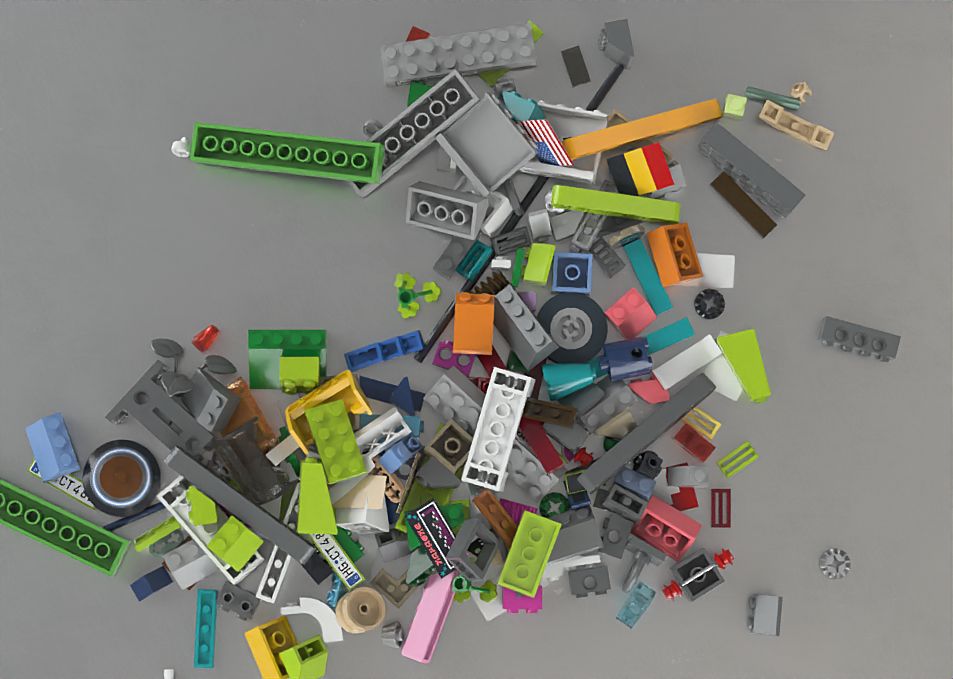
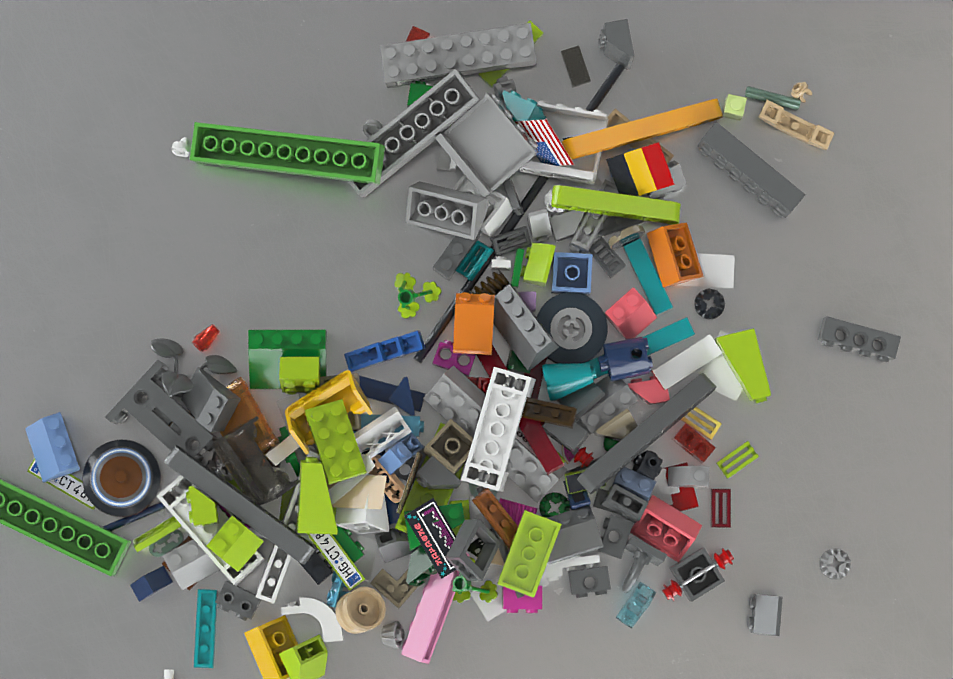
dark brown tile [710,171,777,239] -> none

